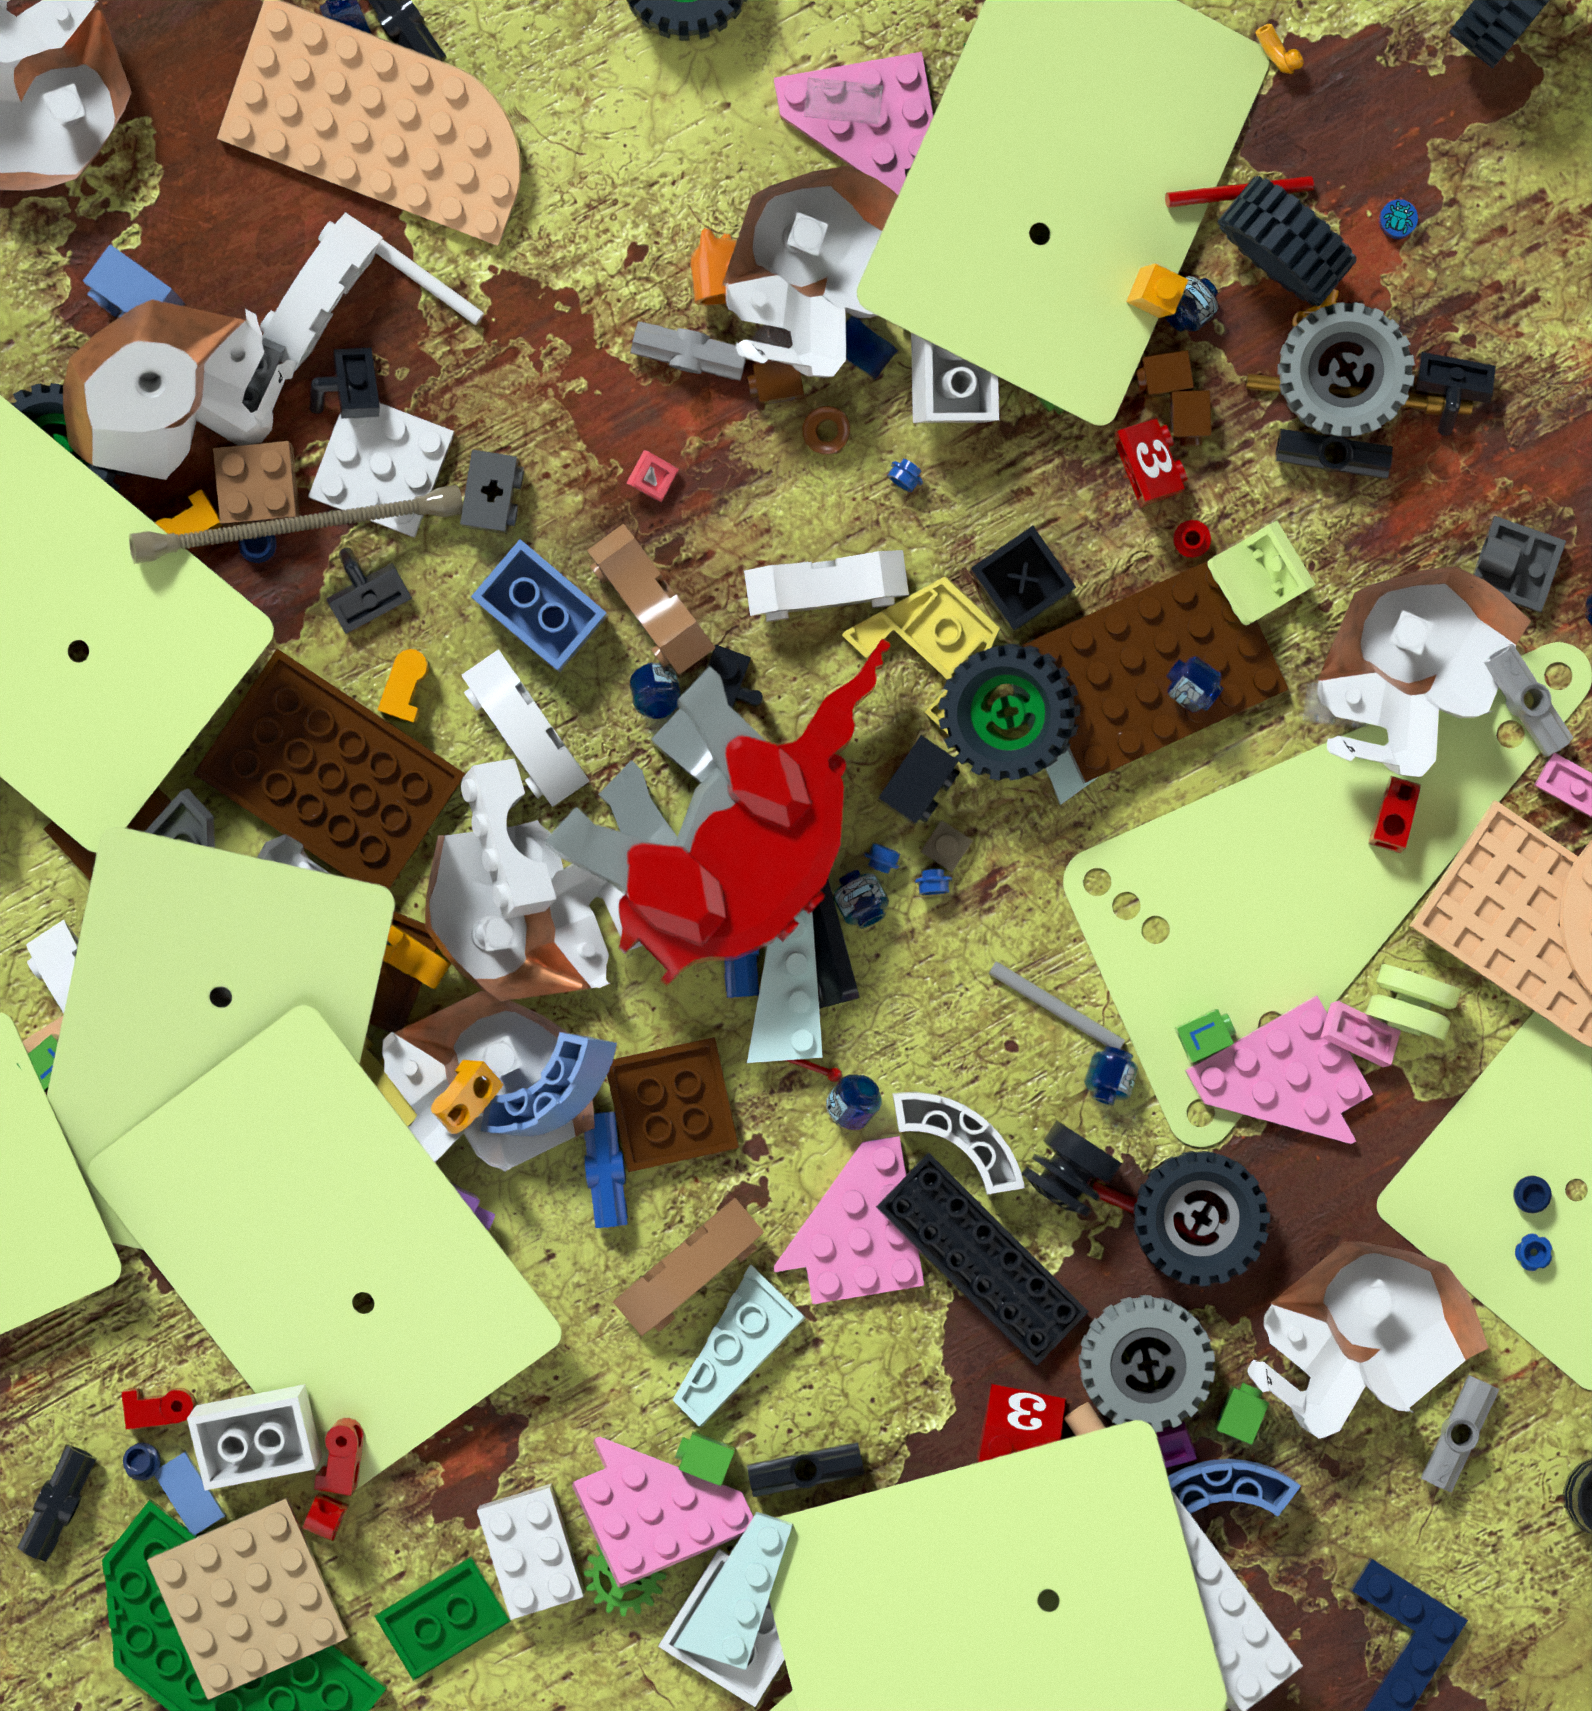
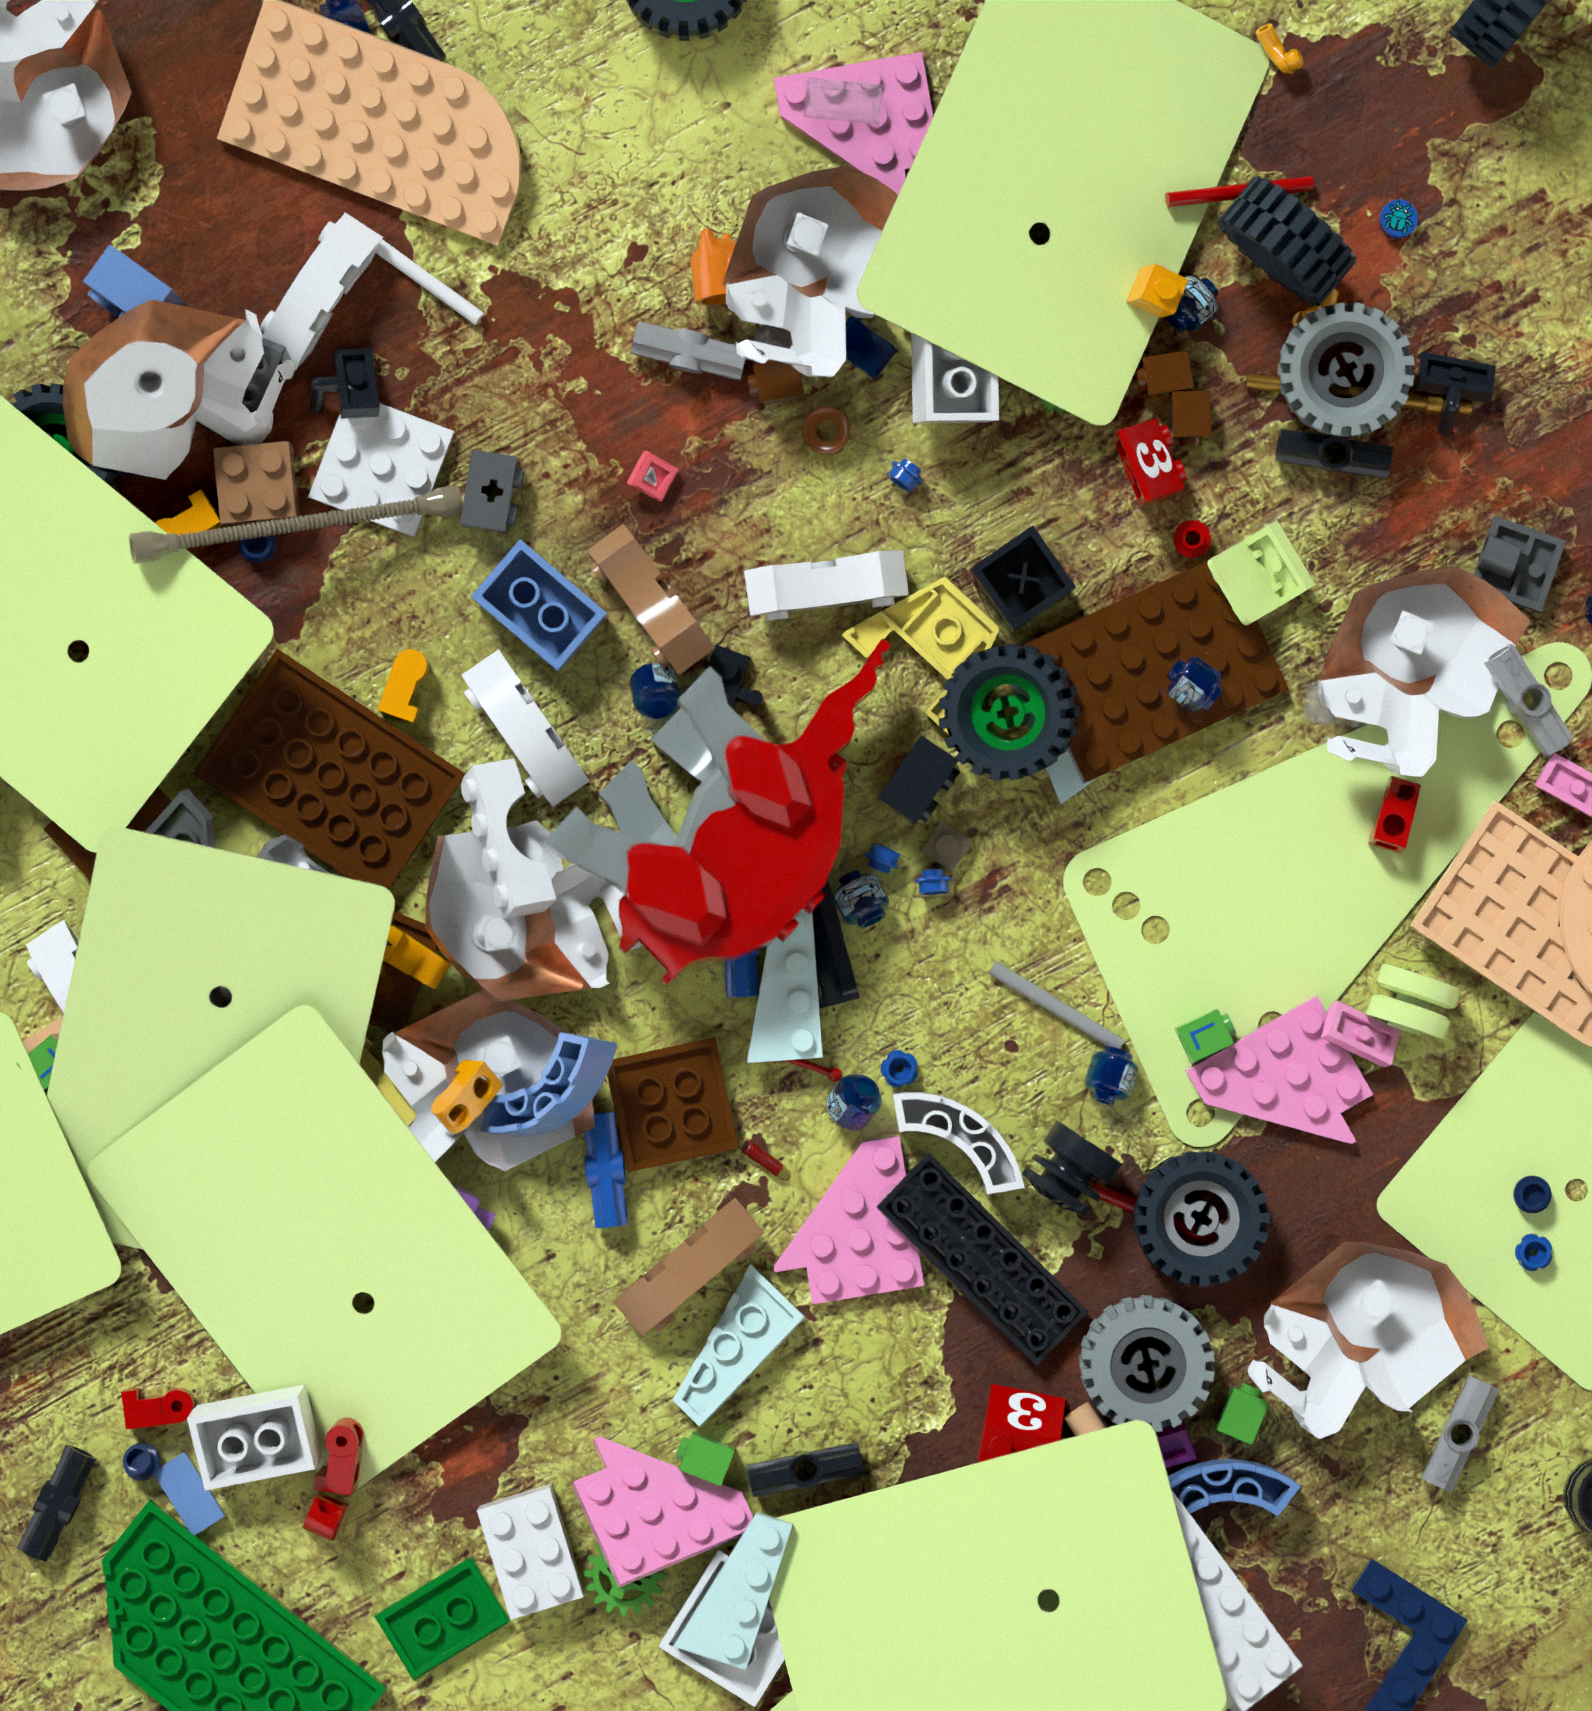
tan plate [147,1497,348,1700] -> none
black plate [326,547,412,634] -> none
none -> red piece [738,1138,791,1180]
none -> blue plate [881,1050,918,1088]

